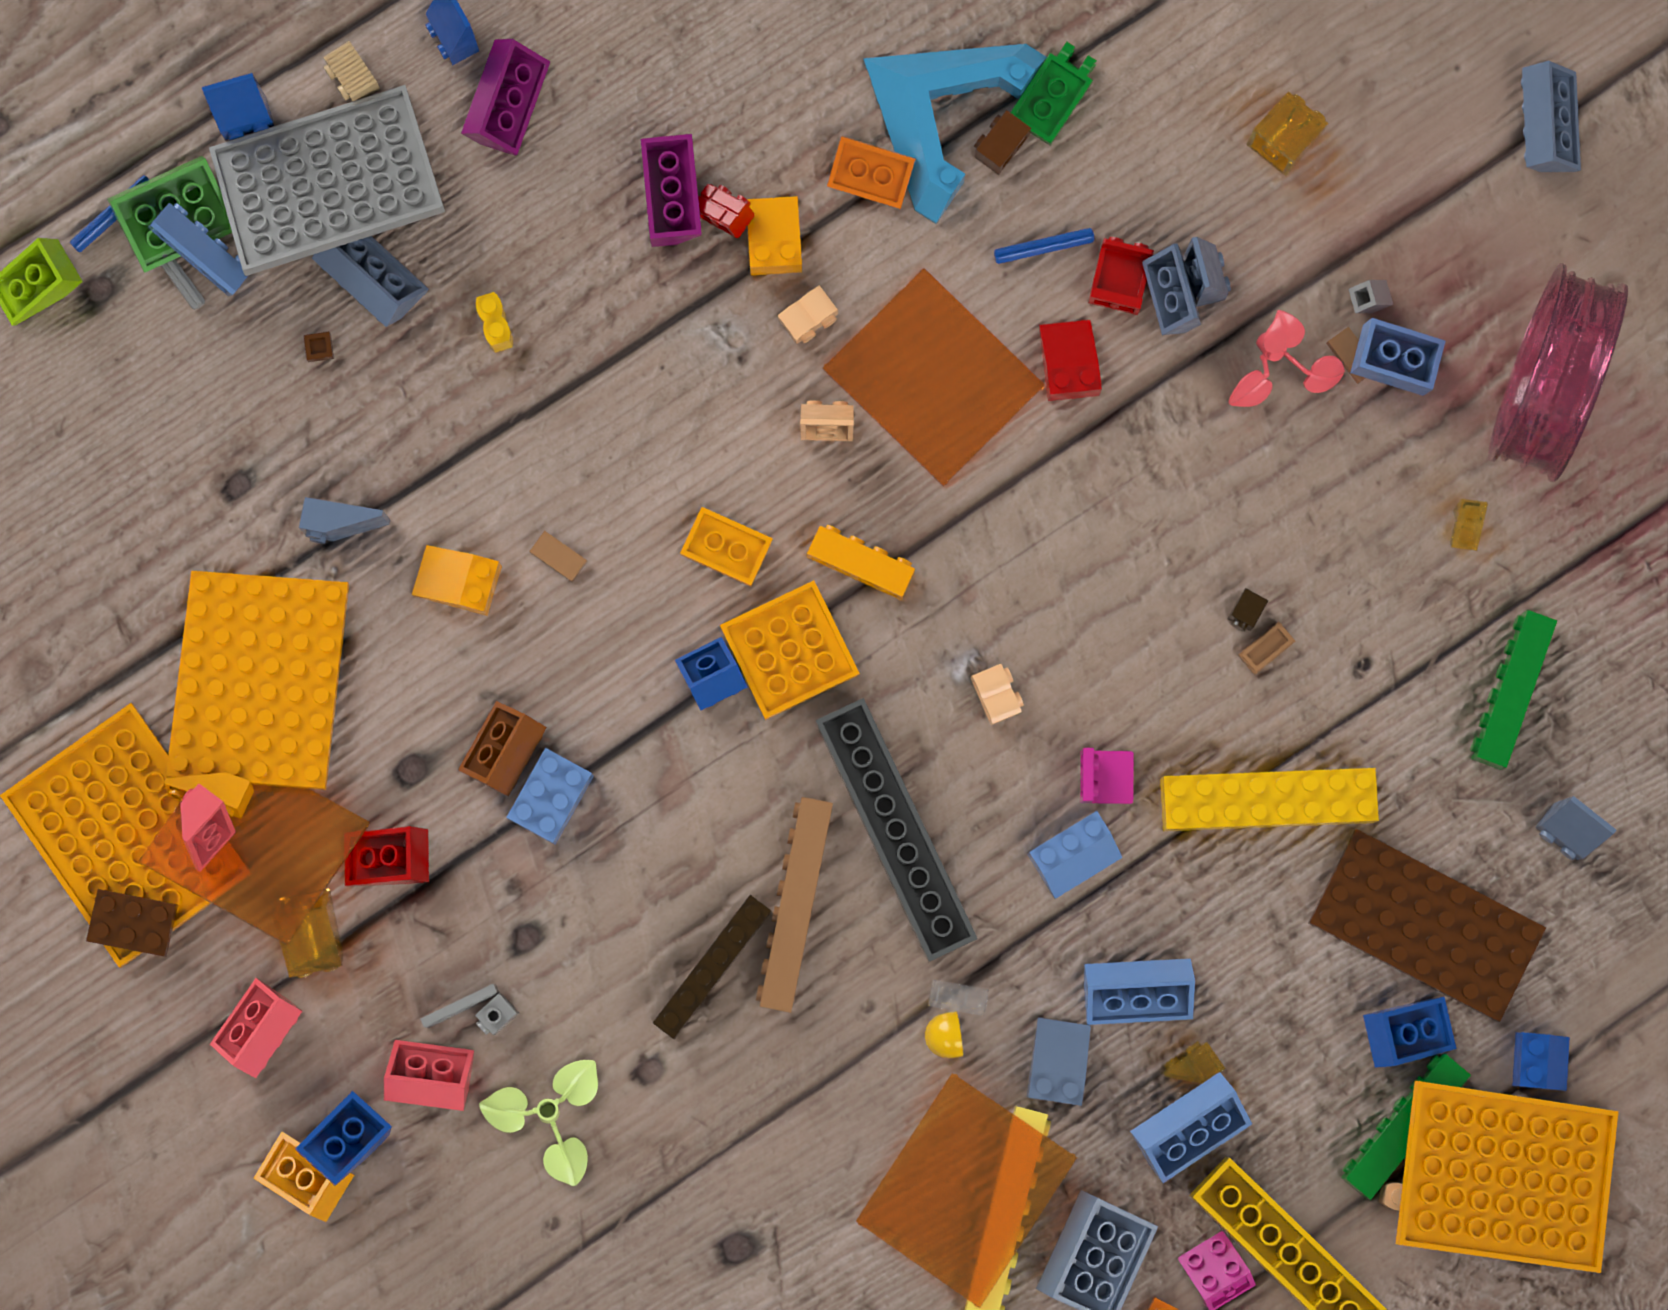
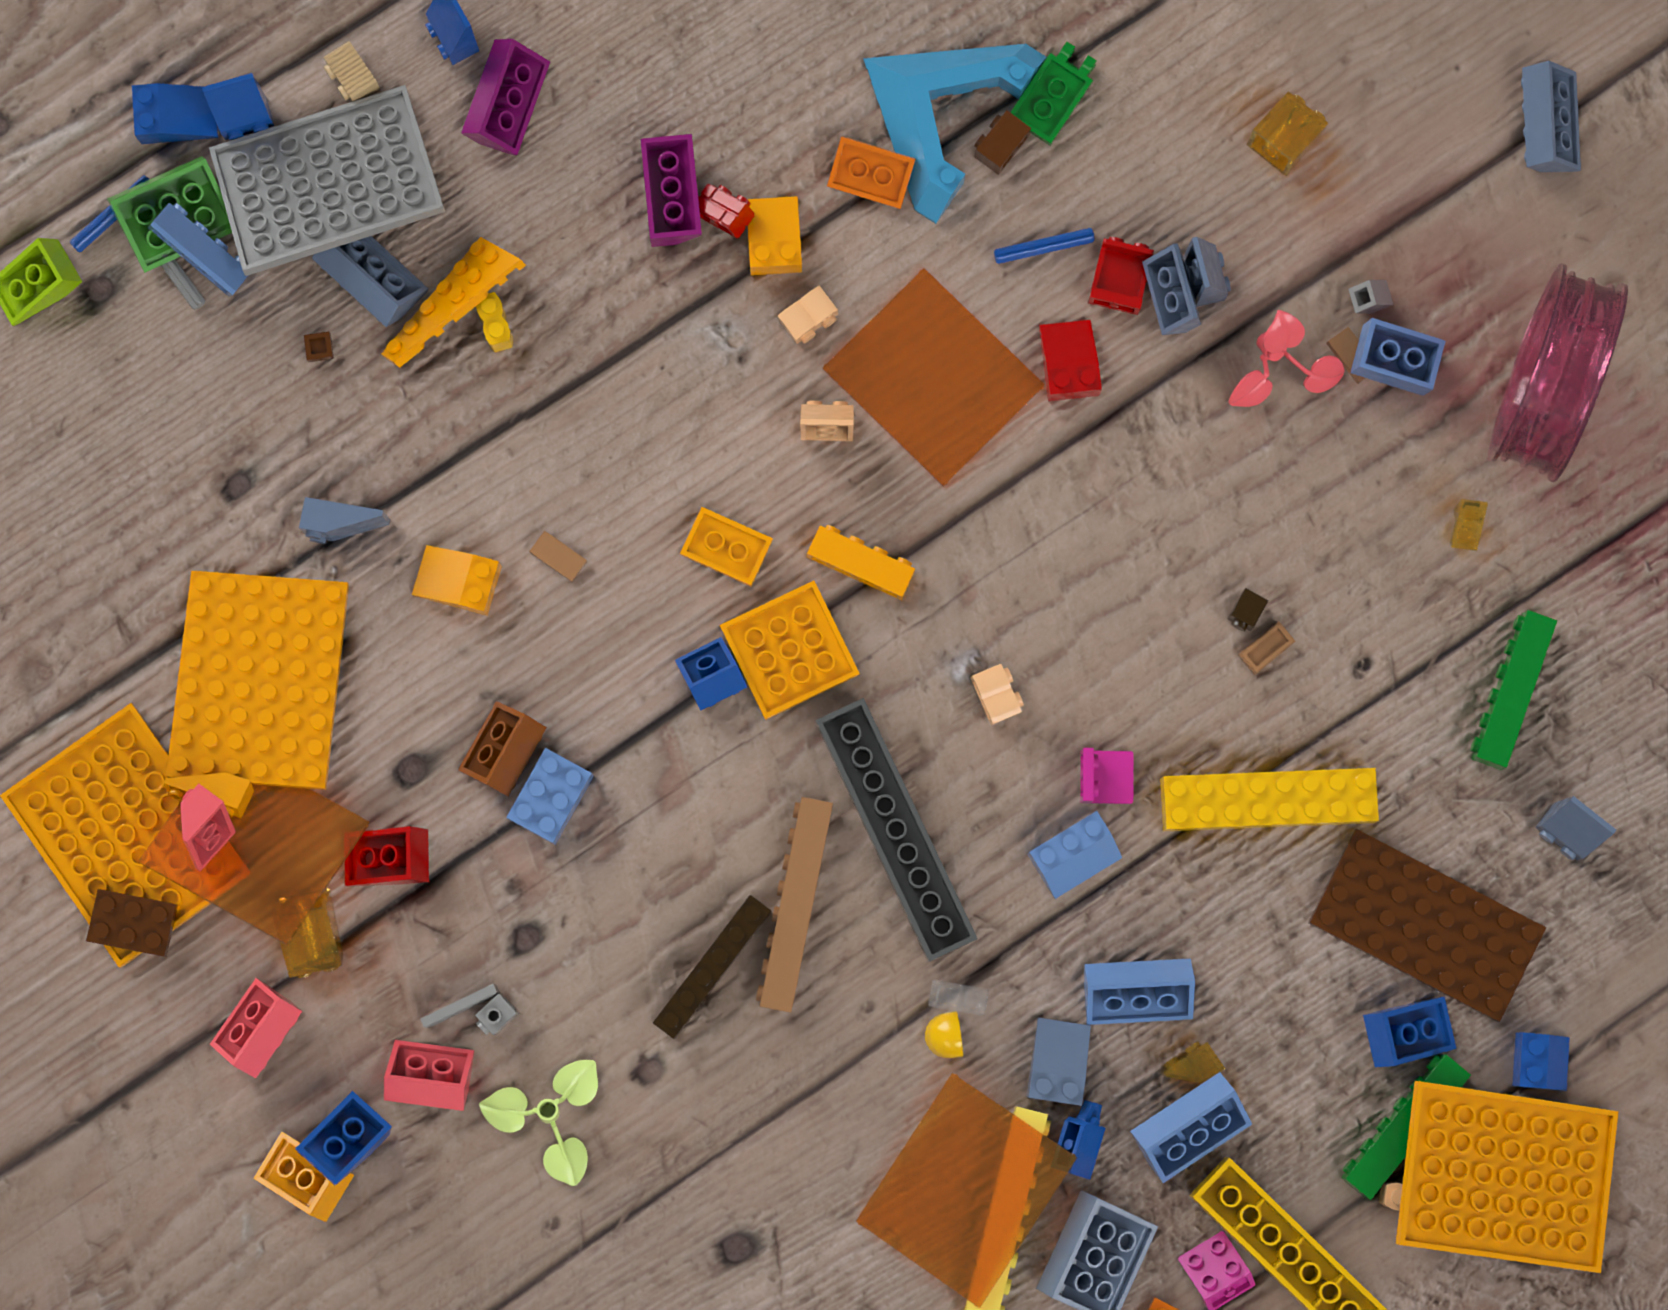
none -> blue slope [132,83,218,144]
none -> light orange wing [381,237,526,368]
none -> blue hinge [1051,1100,1106,1180]

